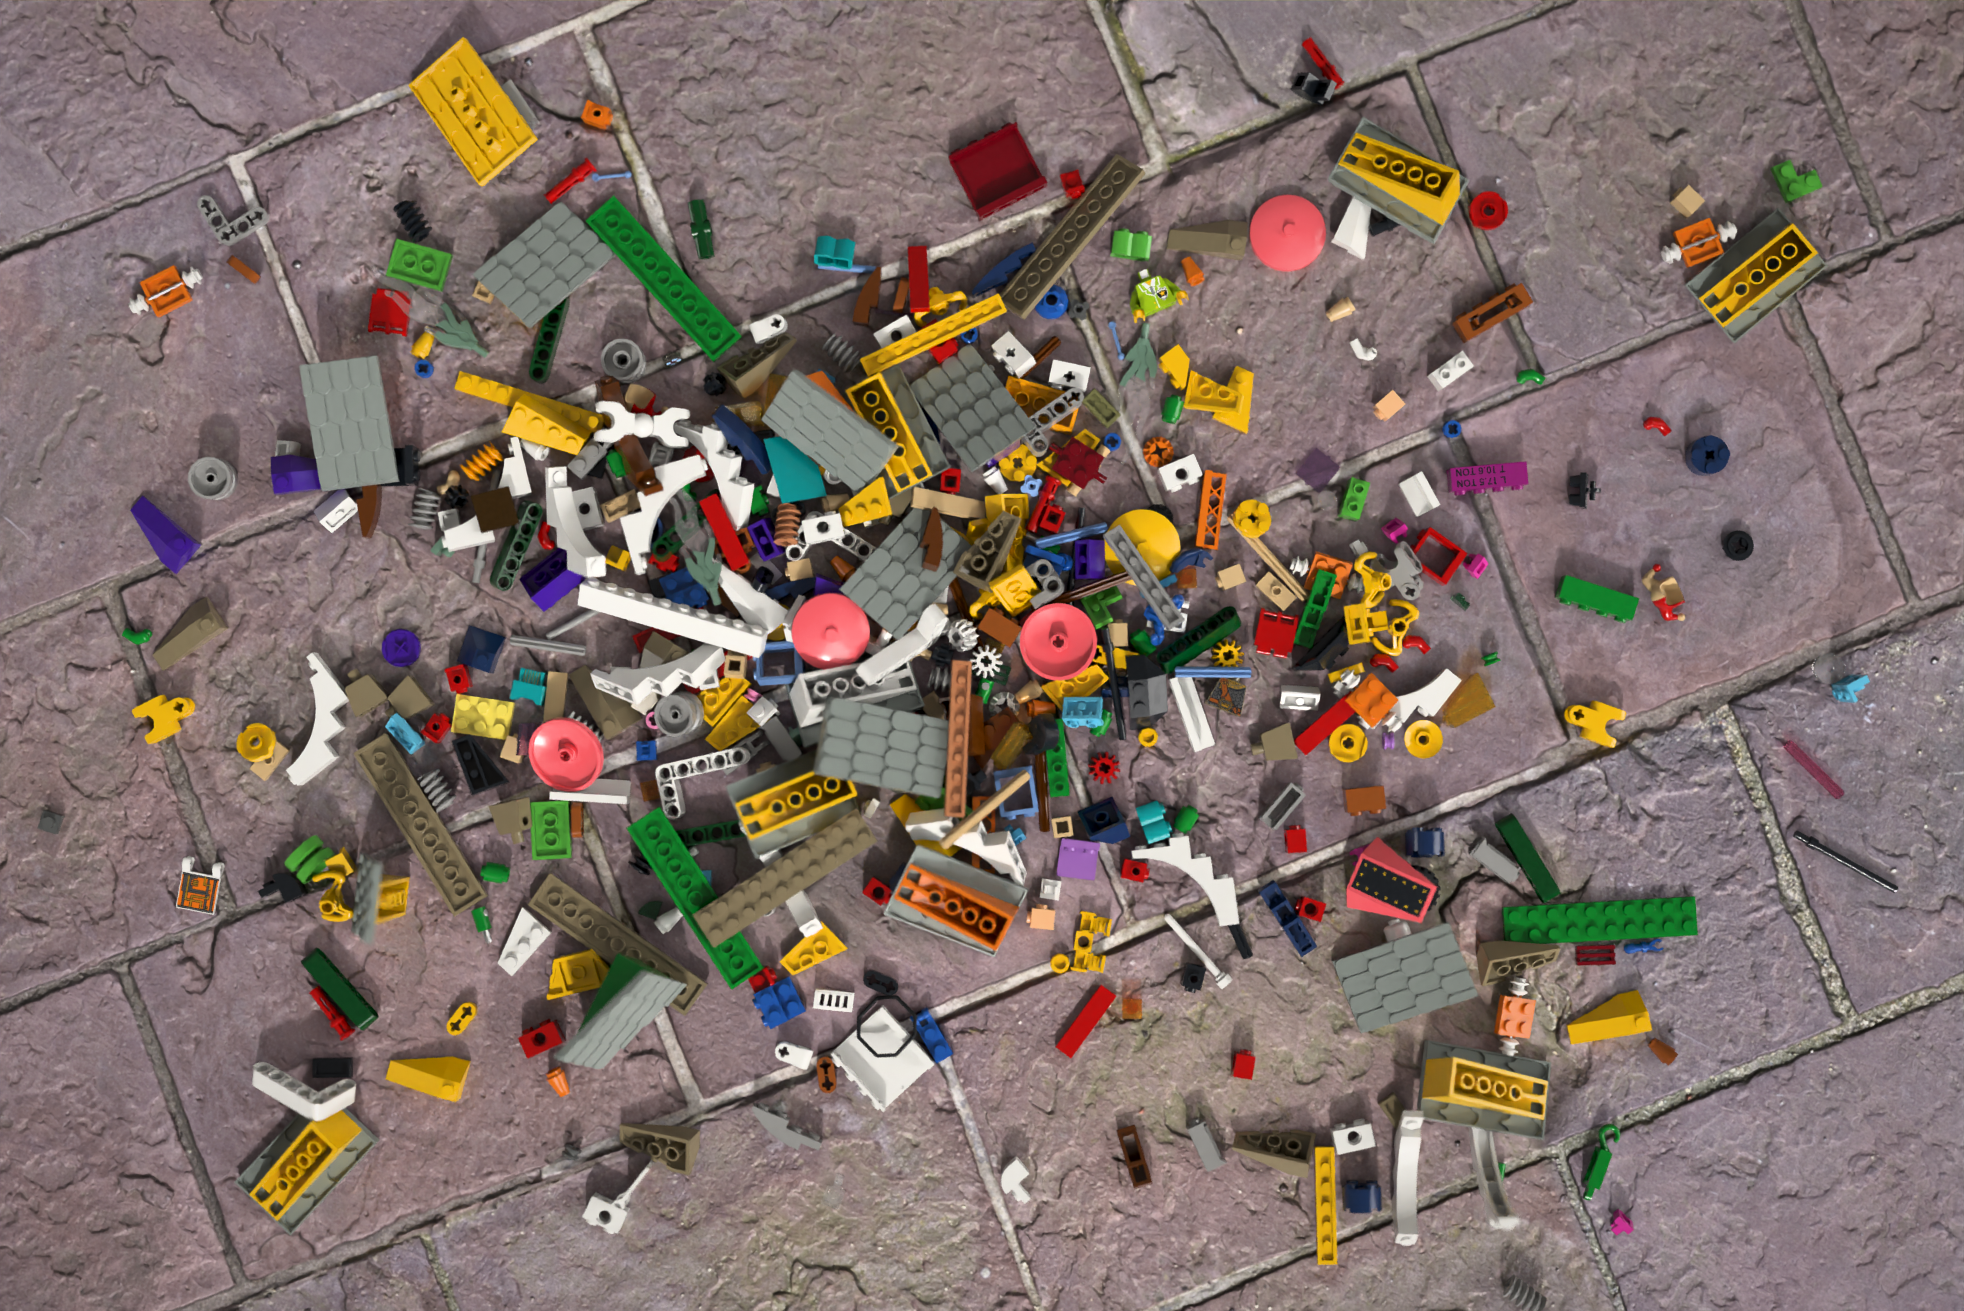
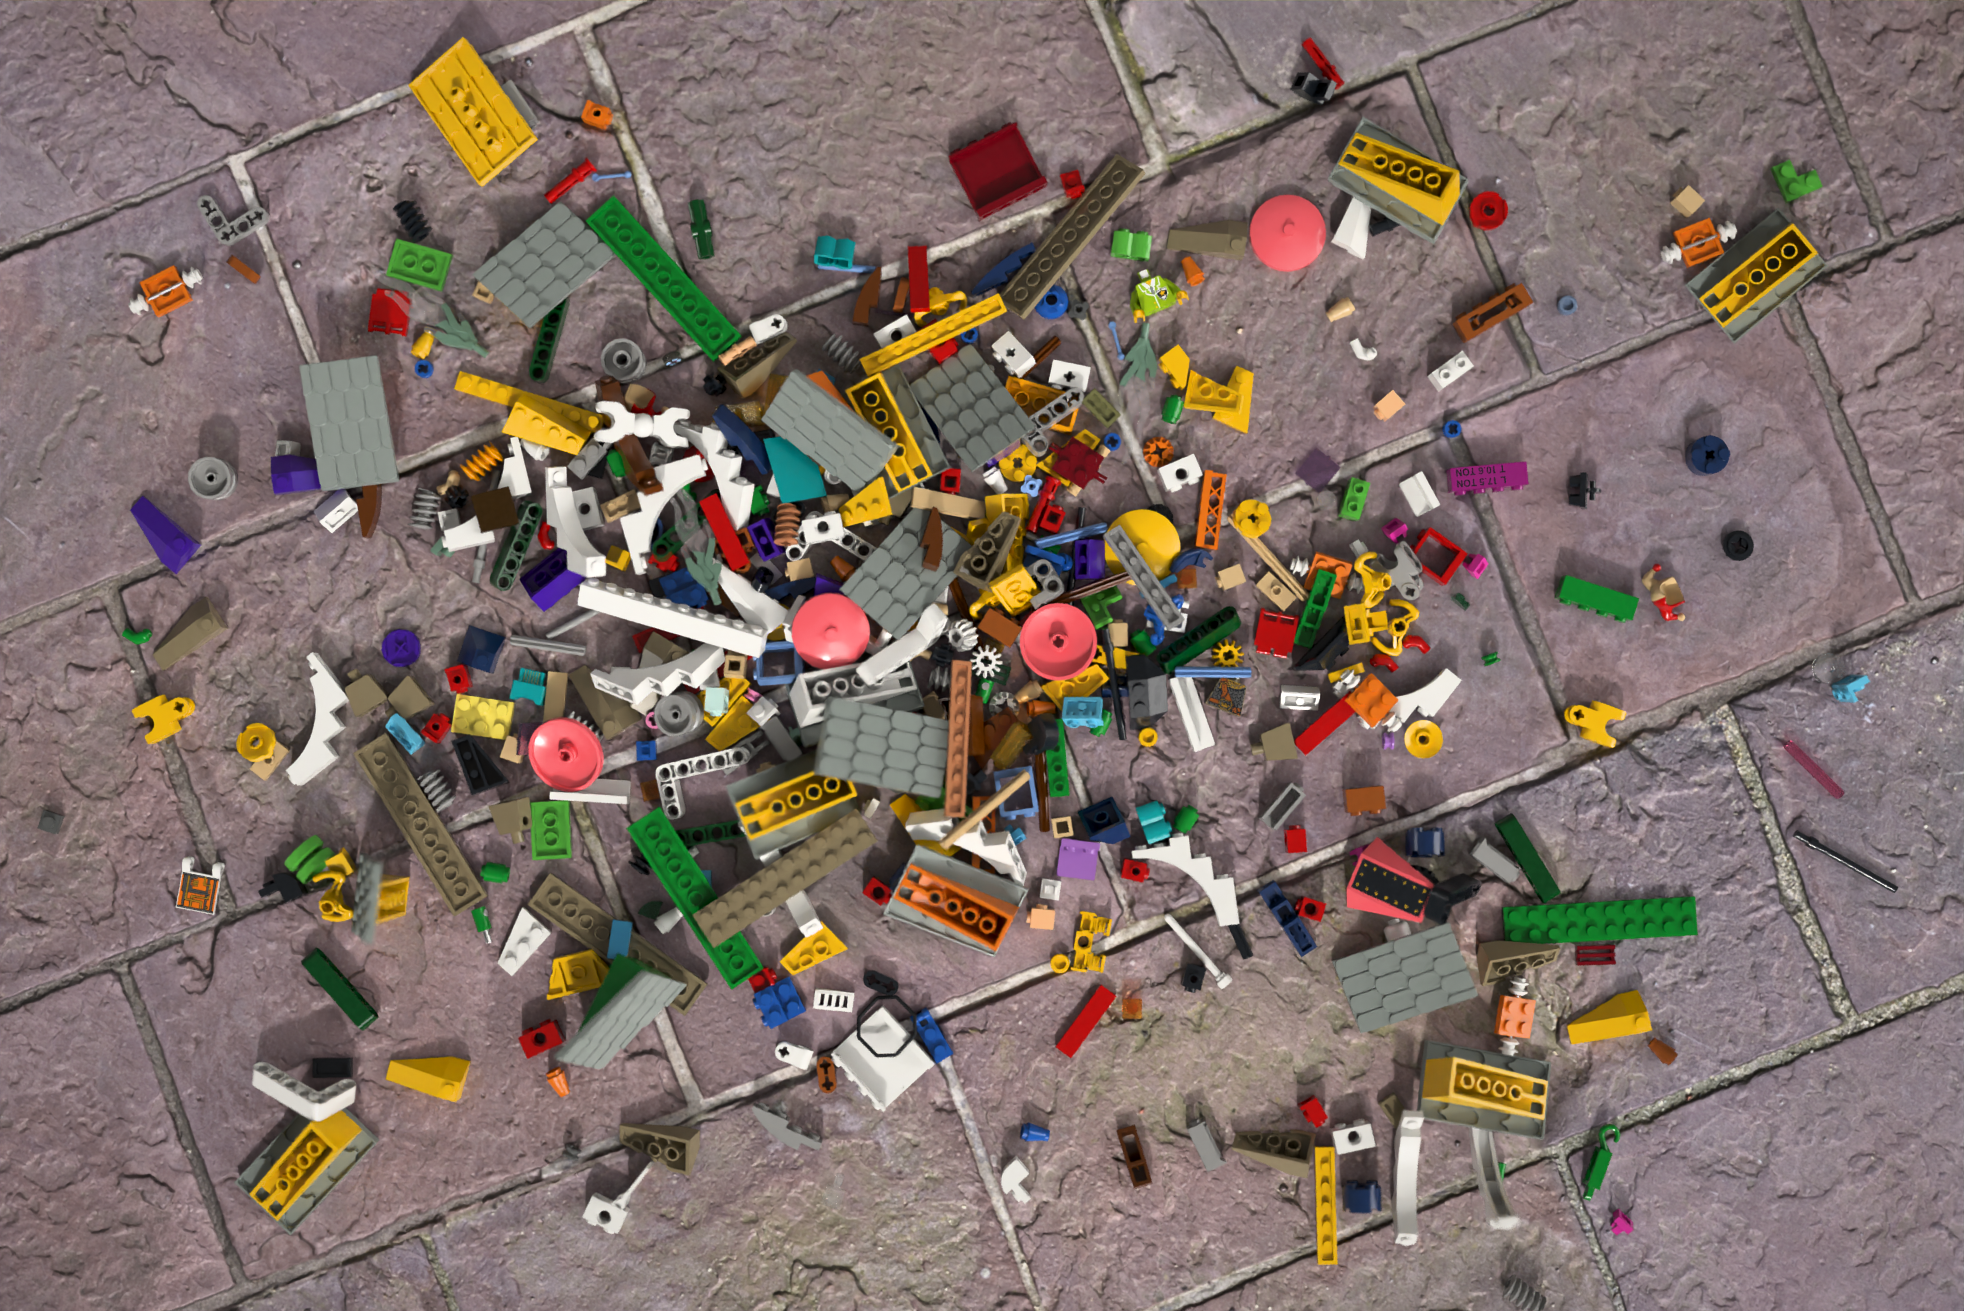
red pin [309,986,356,1041] -> none
black bracket [380,445,420,487] -> none
yellow beam [446,1002,478,1035] -> none
dark orange beam [571,801,584,838] -> none
red gear [1088,752,1120,784] -> none
red brick [1231,1049,1256,1080] -> none
yellow plate [1328,724,1368,762] -> none
clear yellow slope [1442,673,1496,728] -> none
green arm [1516,369,1546,385] -> none
blue piece [1624,939,1664,954] -> none
red arm [1643,417,1672,437] -> none
none -> dark azure tile [607,919,633,959]
none -> light aqua brick [704,687,729,716]
none -> light nougat pin [718,336,757,366]
none -> blue cone [1020,1122,1050,1142]
none -> red brick [1297,1095,1328,1128]
none -> black beam [1423,873,1482,925]
none -> sand blue tile [1557,295,1577,316]

